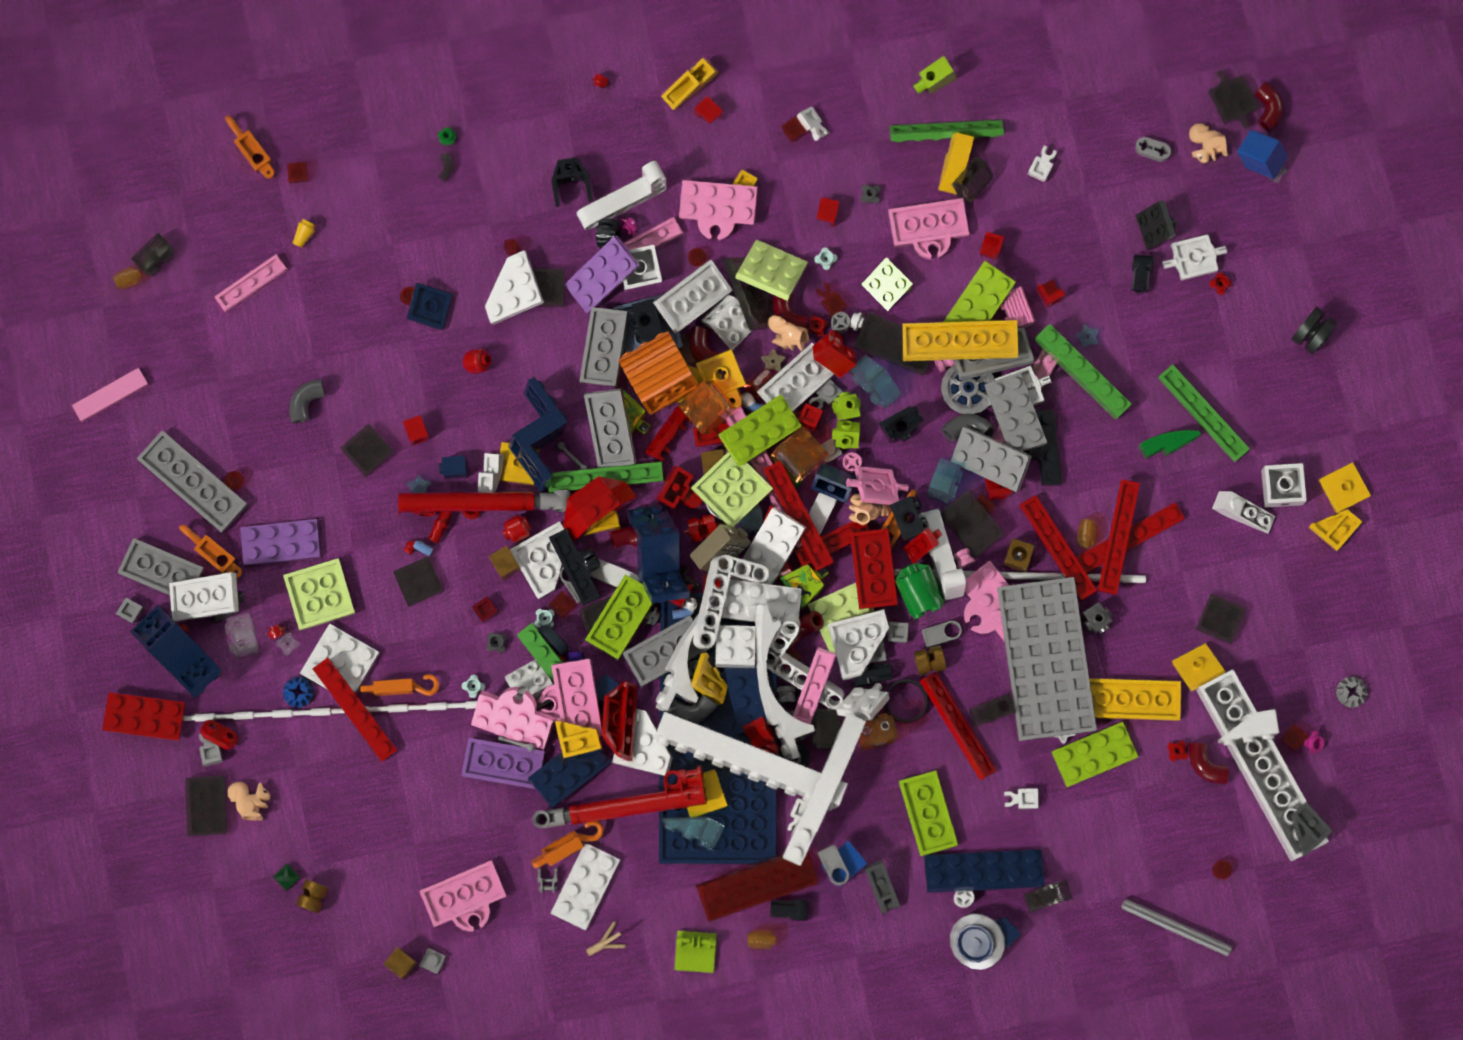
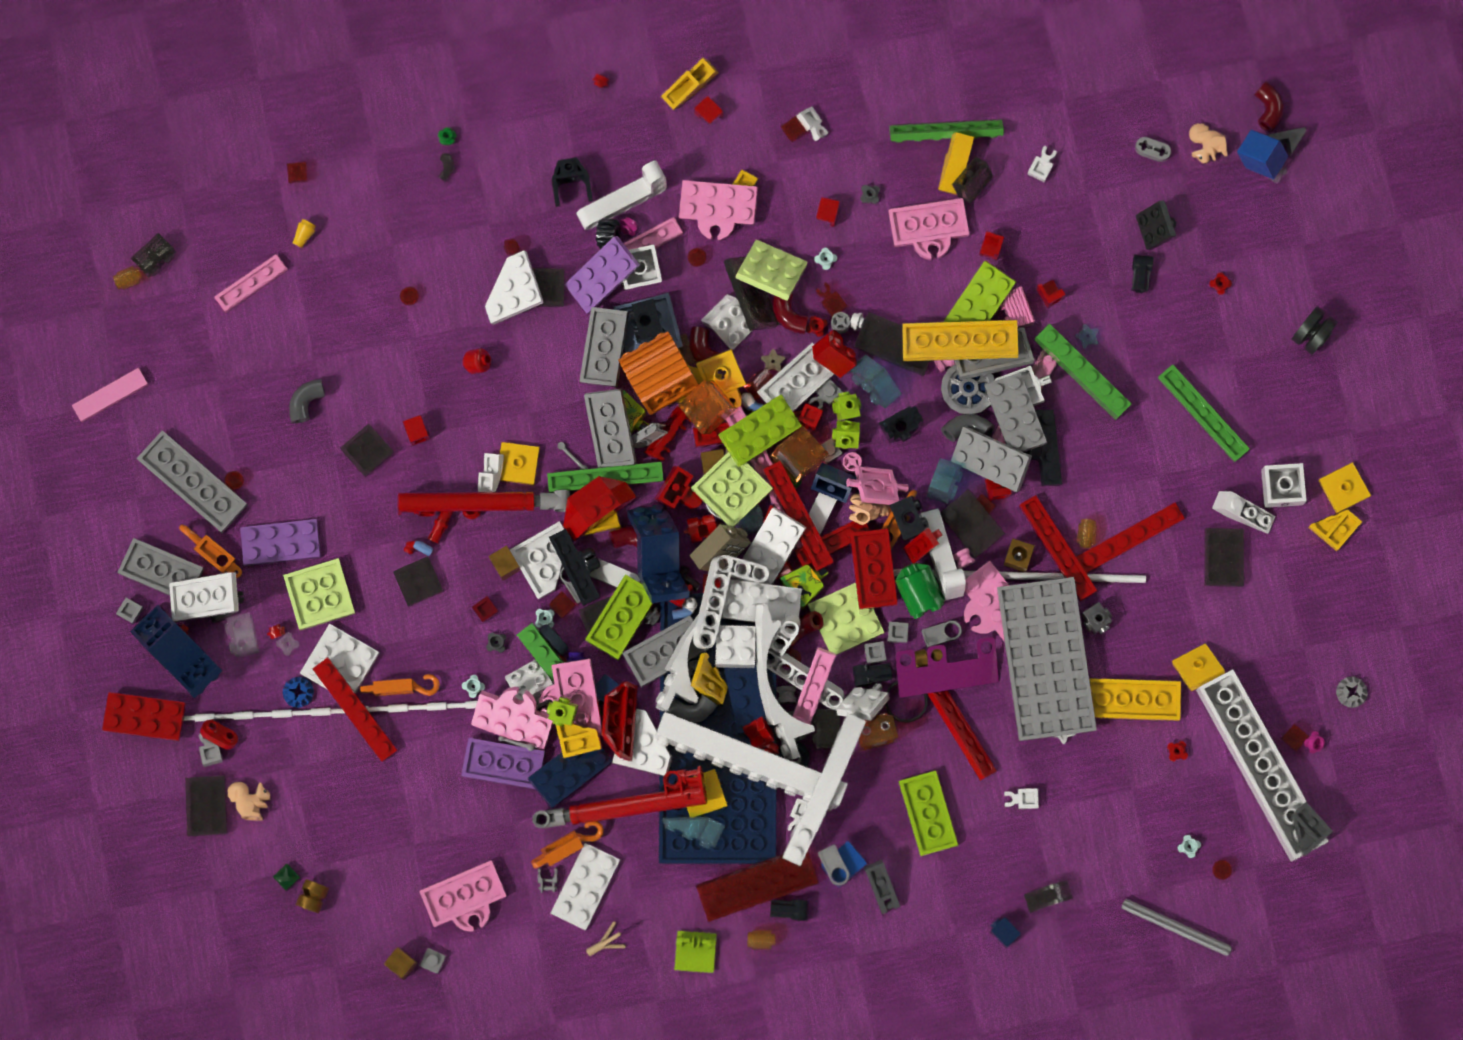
orange piece [225,115,274,179] -> none
dark blue tile [406,283,453,331] -> none
clear light blue plate [406,475,431,493] -> none
dark blue brick [439,455,468,480] -> none
red head [502,515,532,543] -> none
dark blue bracket [508,377,567,492] -> none
white plate [653,260,733,333] -> none
light nougat animal [768,315,809,351] -> none
white plate [828,610,889,680] -> none
hinge [861,257,913,311] -> none
lime torso [913,56,957,94] -> none
dark blue plate [924,849,1045,893] -> none
piece [950,914,1005,969] -> none
white wheel [954,891,974,908] -> none
clear smoke brick [969,694,1016,728] -> none
lime plate [1051,722,1138,788] -> none
red plate [1097,479,1140,595] -> none
green slope [1138,430,1201,460] -> none
white plate [1163,234,1227,281] -> none
dark red cylinder [1189,743,1228,784] -> none
clear smoke plate [1195,594,1246,645] -> none
clear smoke plate [1208,70,1259,129] -> none
white slope [1218,710,1279,746] -> none
none -> lime brick [547,697,578,726]
none -> light grey piece [632,423,668,448]
none -> magenta piece [896,637,999,698]
none -> light aqua plate [1178,835,1201,858]
none -> clear smoke plate [1204,528,1244,587]
none -> flat silver slope [1268,127,1306,157]

